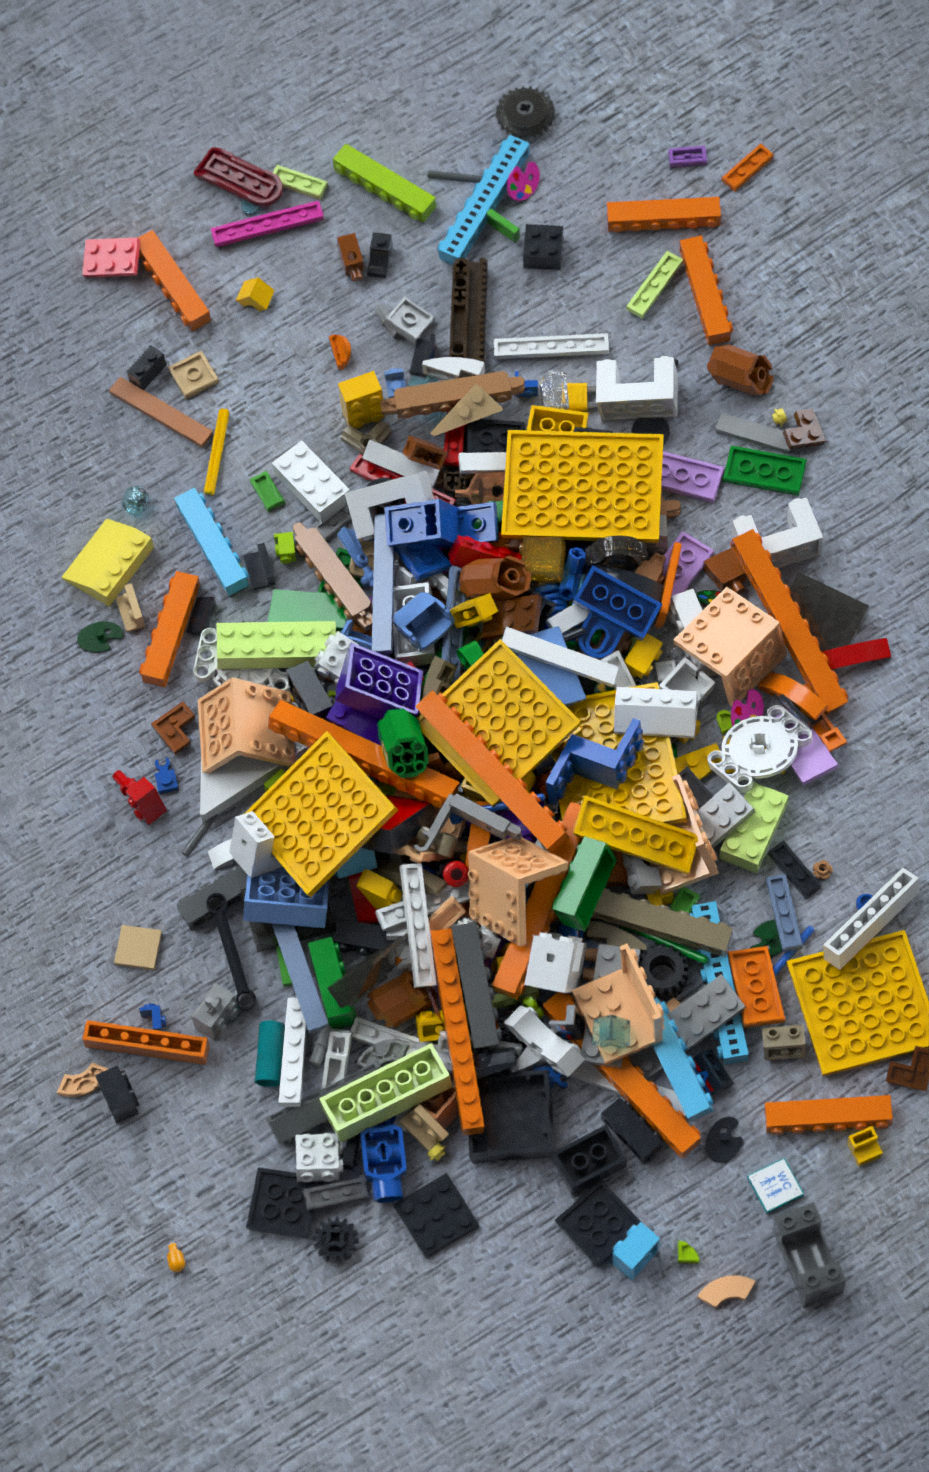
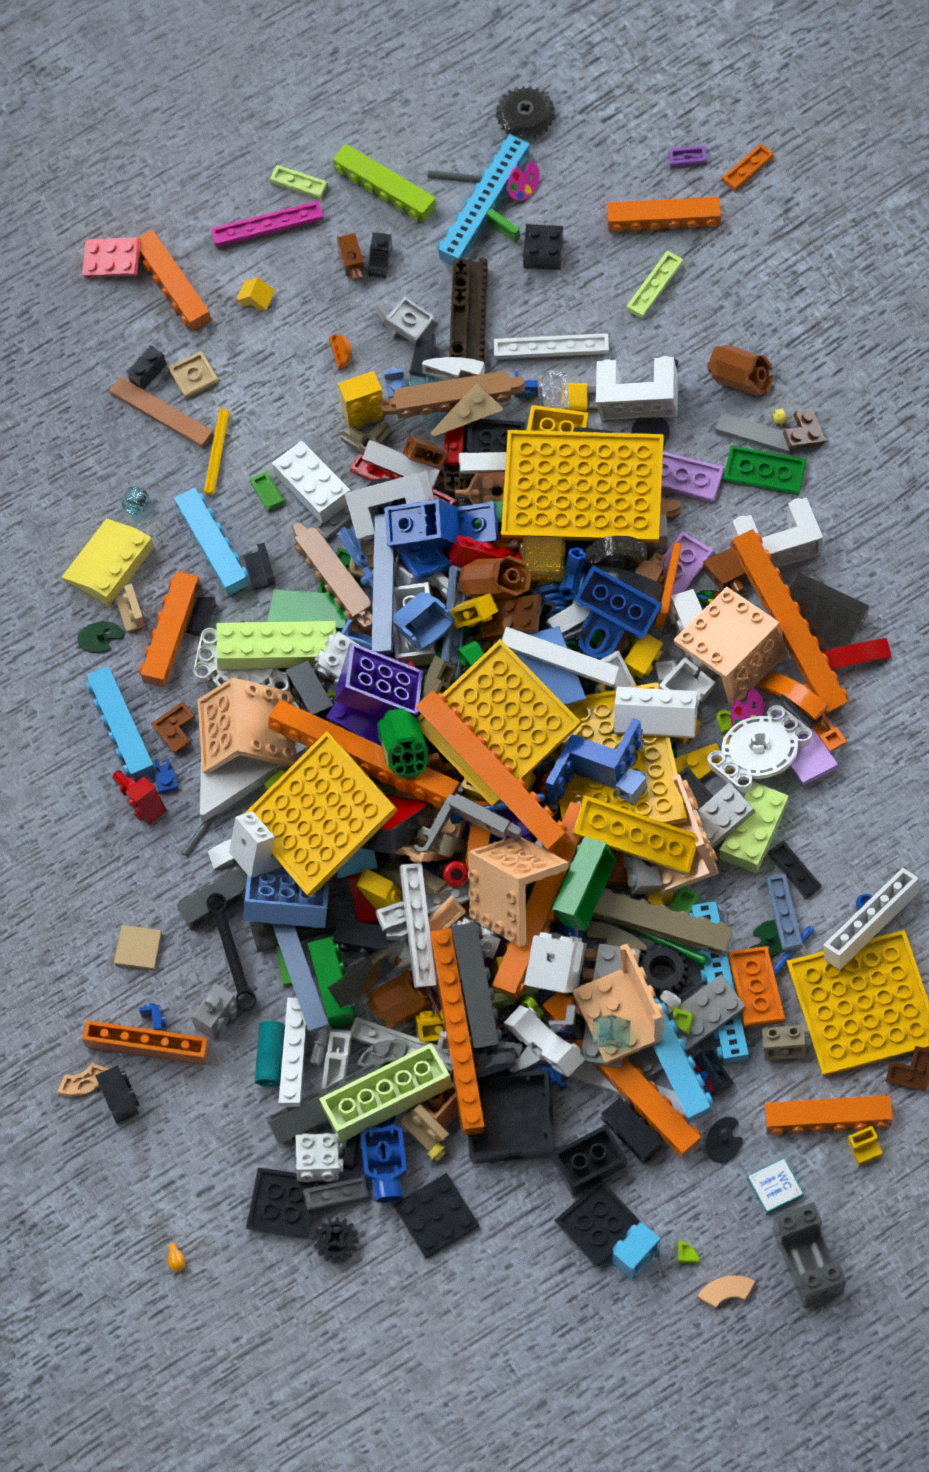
dark red piece [193,147,283,207] -> none
clear light blue tile [241,200,260,217] -> none
lime brick [274,532,296,564] -> none
orange brick [679,236,733,346] -> none
medium nougat plate [813,860,833,880] -> none
none -> medium azure brick [85,666,155,780]
none -> medium blue brick [616,768,647,805]
none -> white tile [660,990,681,1008]
none -> lime tile [673,1008,695,1035]

